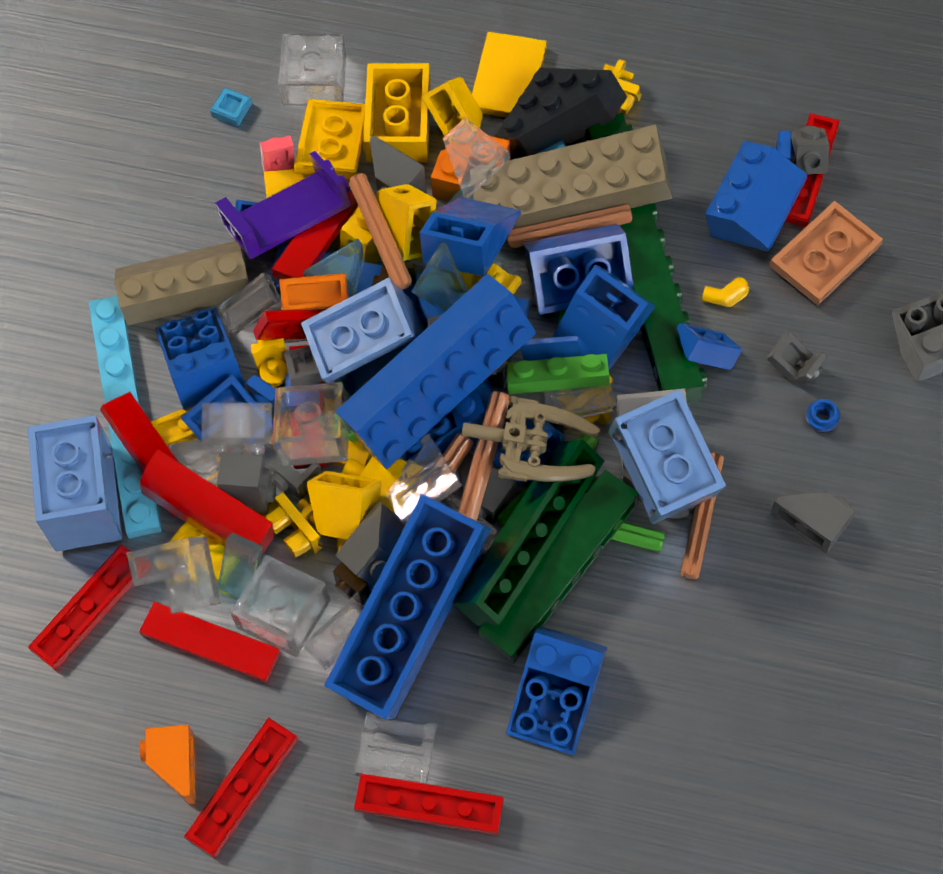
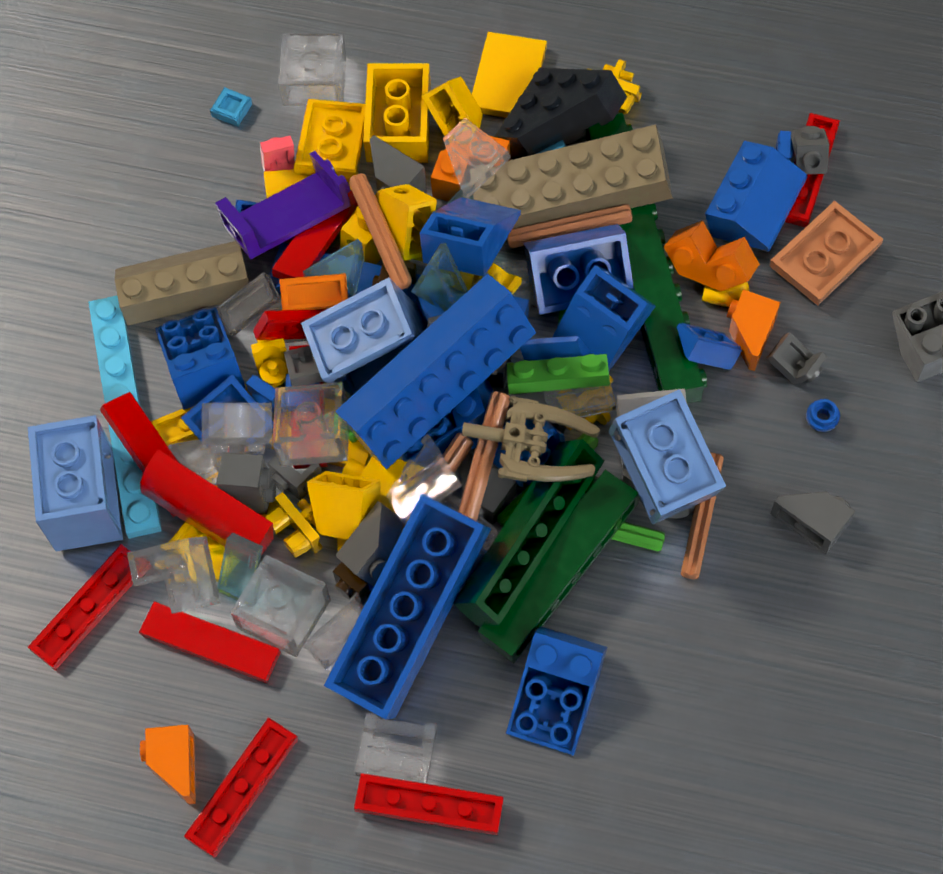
none -> orange brick [664,220,760,291]
none -> orange slope [727,289,781,371]

